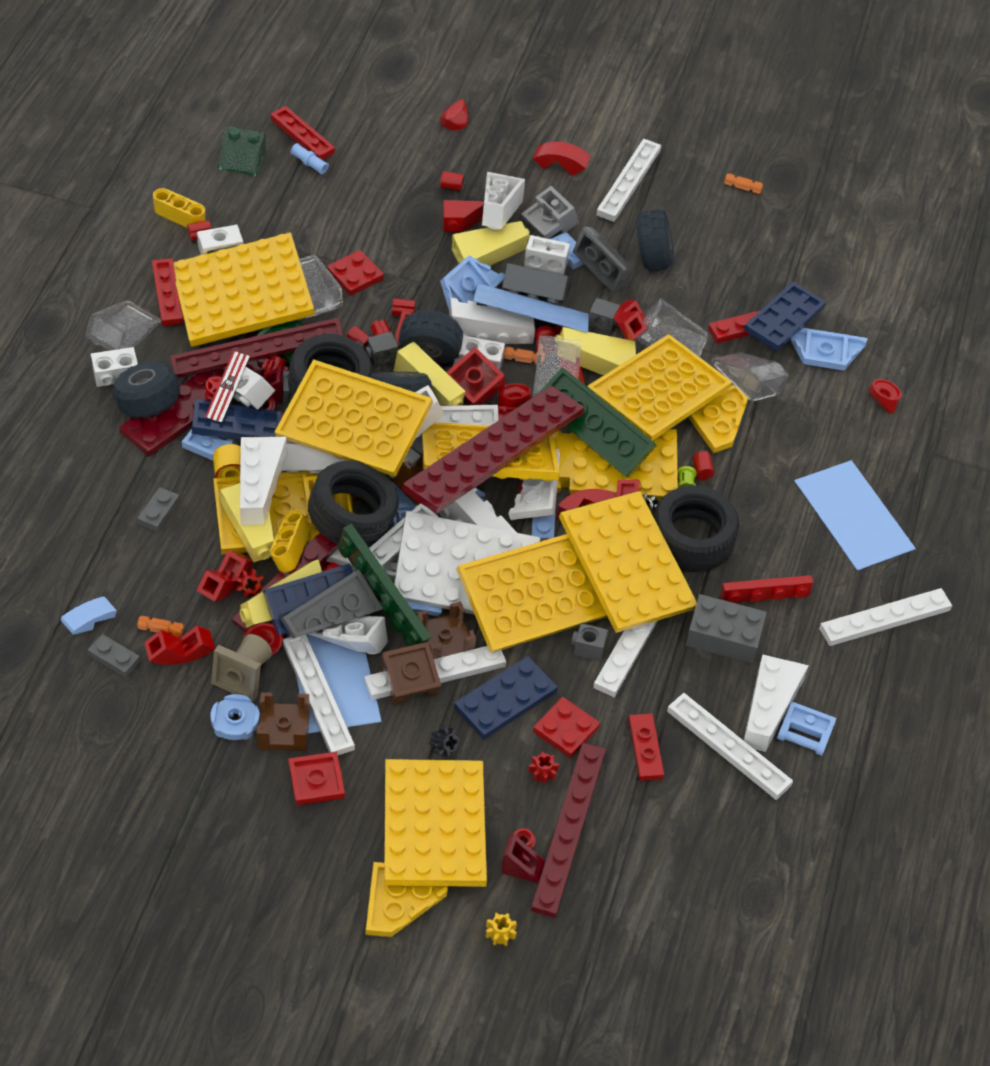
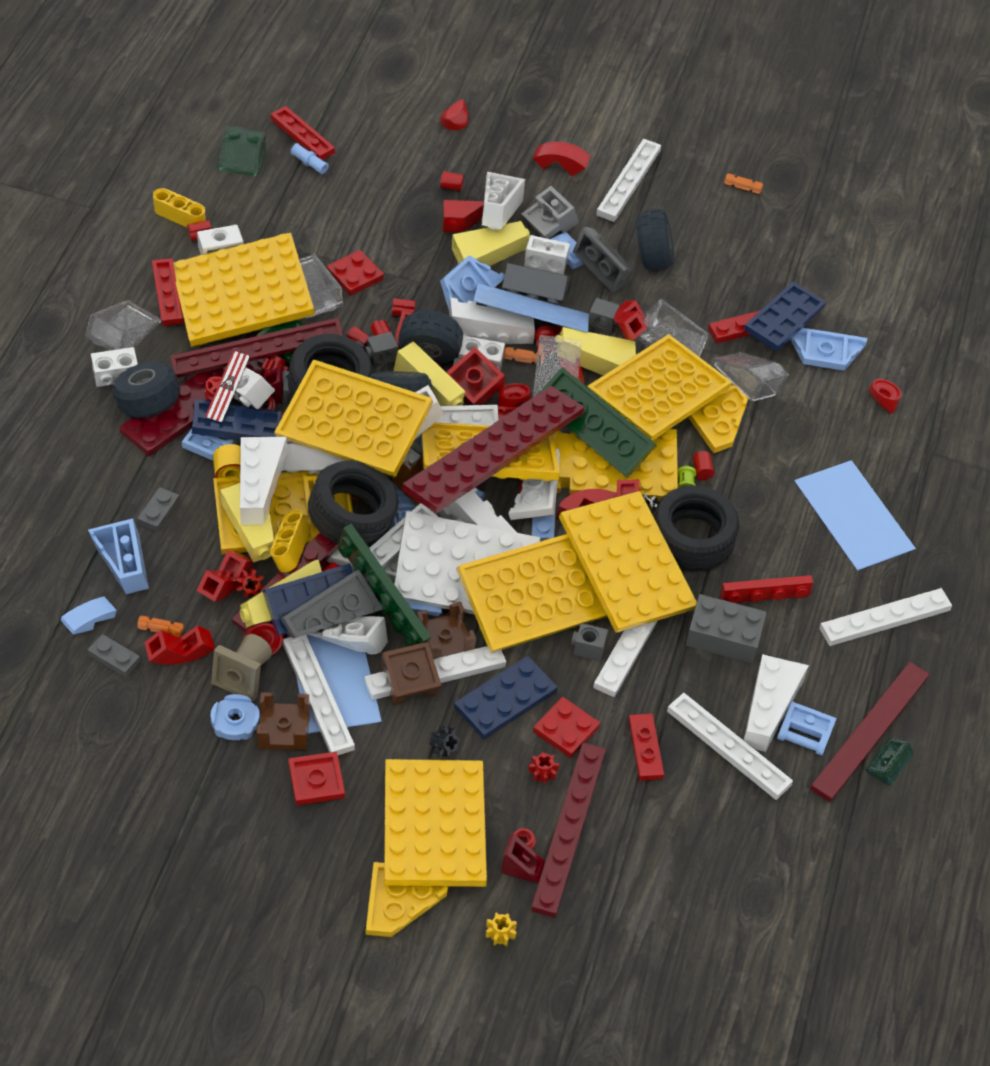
none -> light blue wedge [88,519,149,594]
none -> dark red tile [810,662,929,803]
none -> clear green slope [865,738,913,786]

